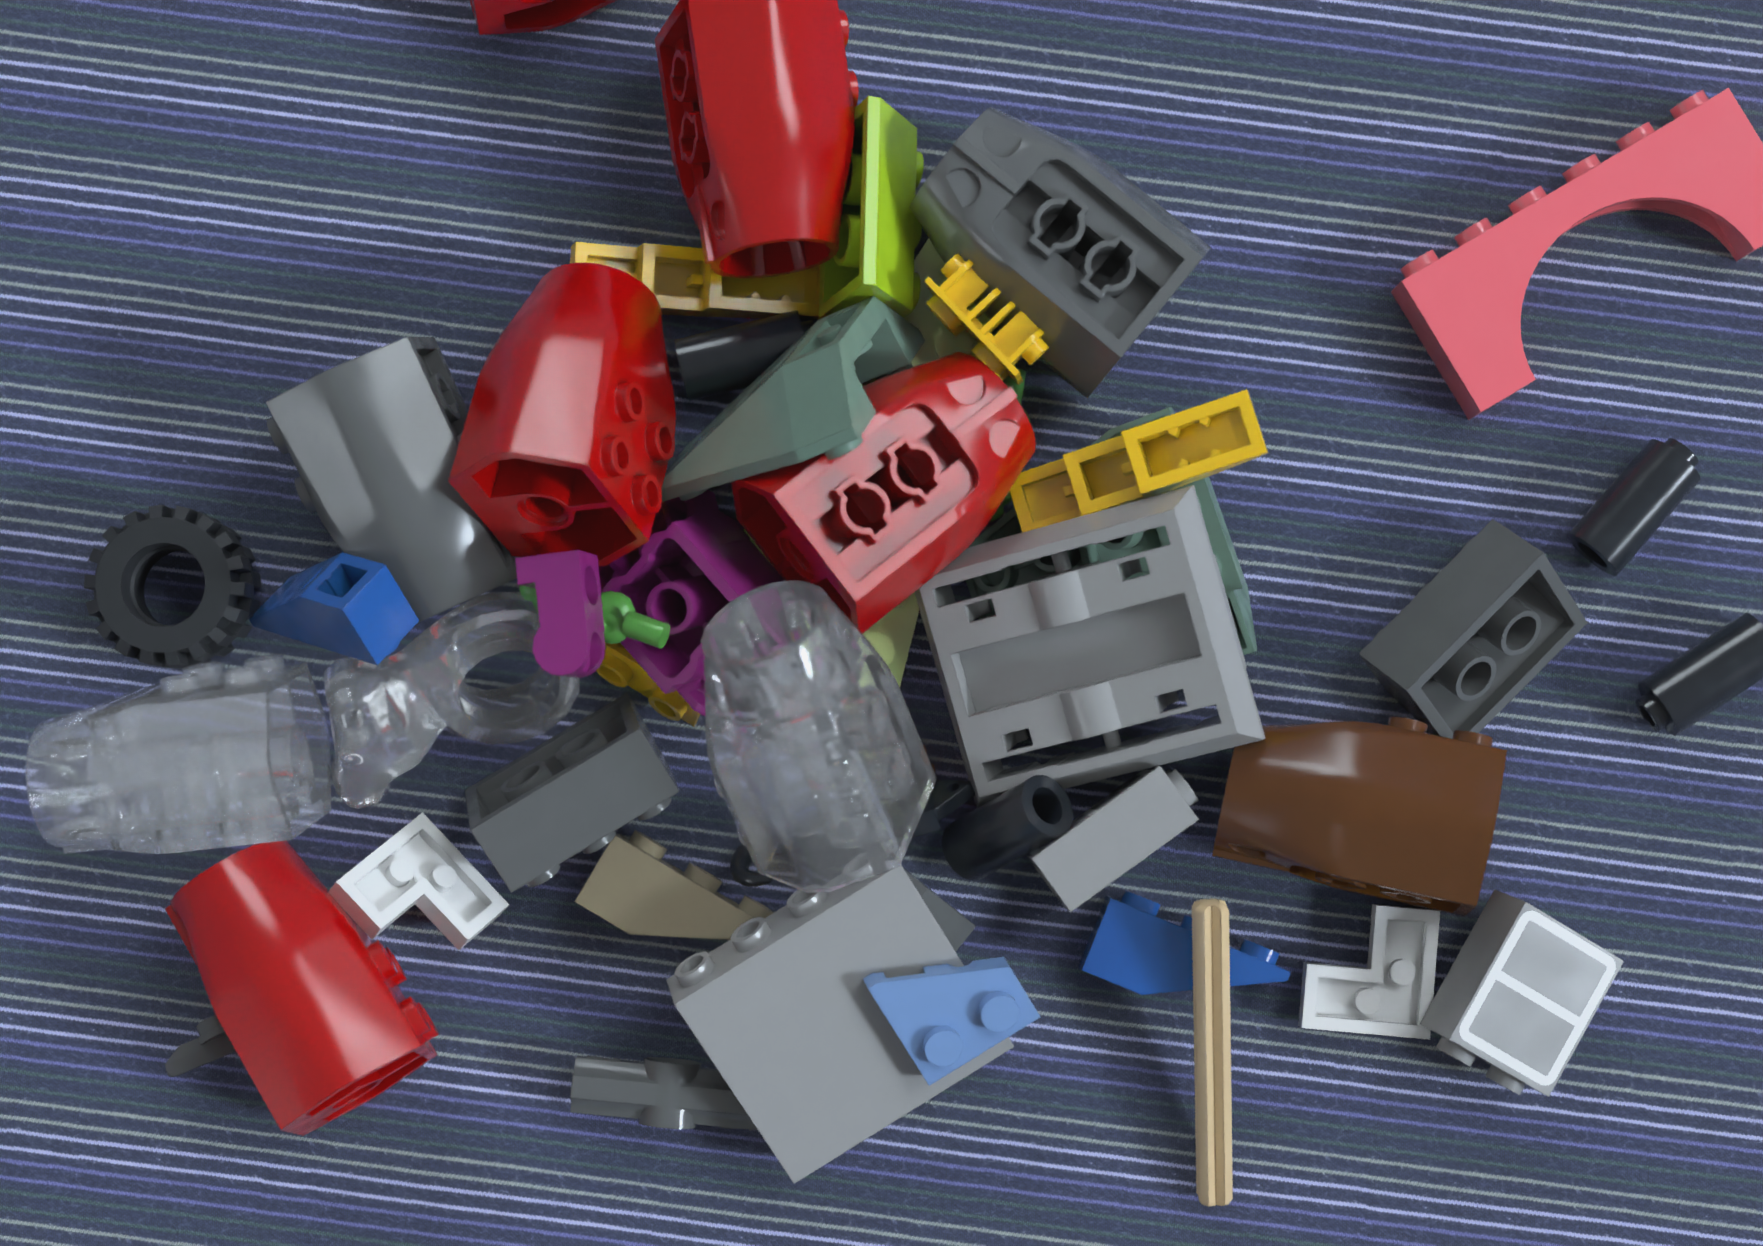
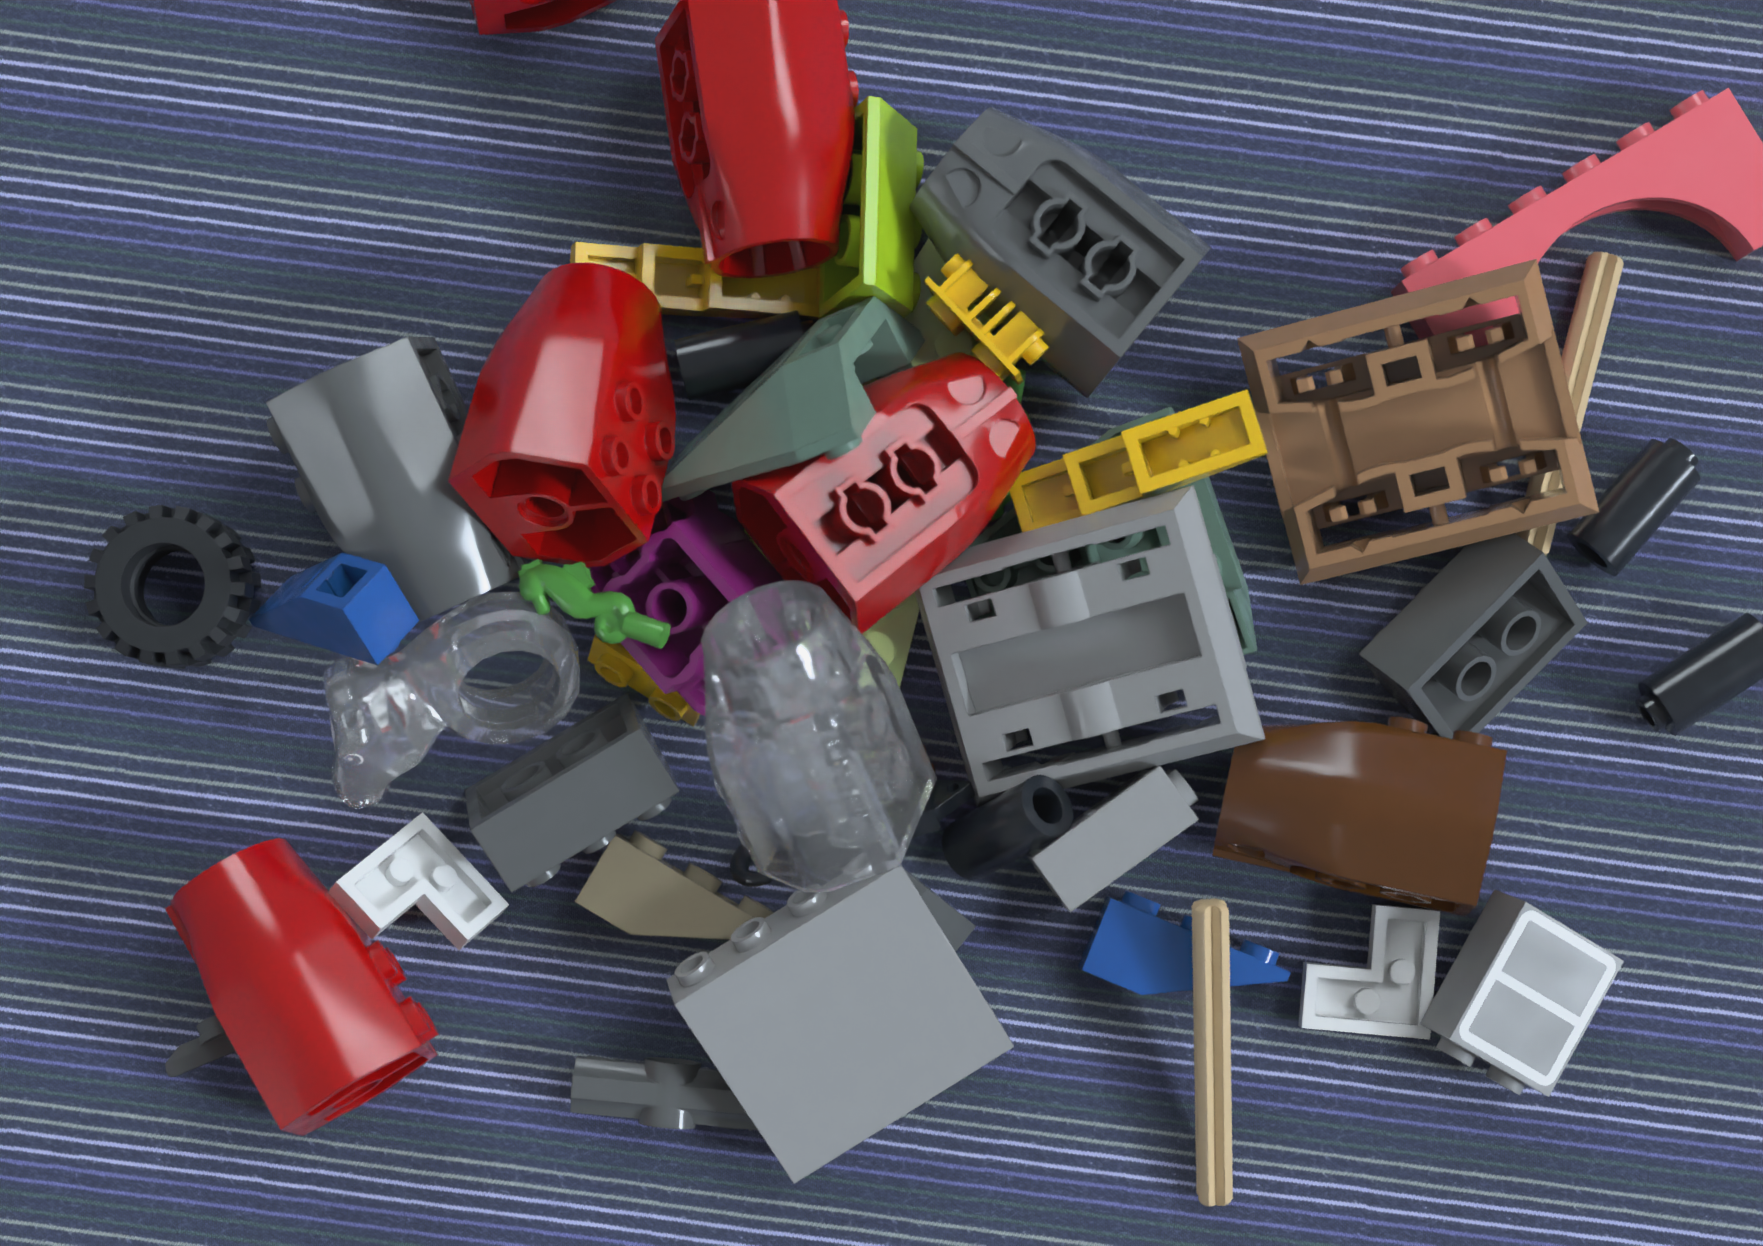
clear animal [26,654,331,854] -> none
magenta leg [515,550,605,678] -> none
medium blue wing [863,957,1040,1086] -> none
none -> medium nougat piece [1237,259,1599,585]
none -> tan axle [1516,252,1624,556]

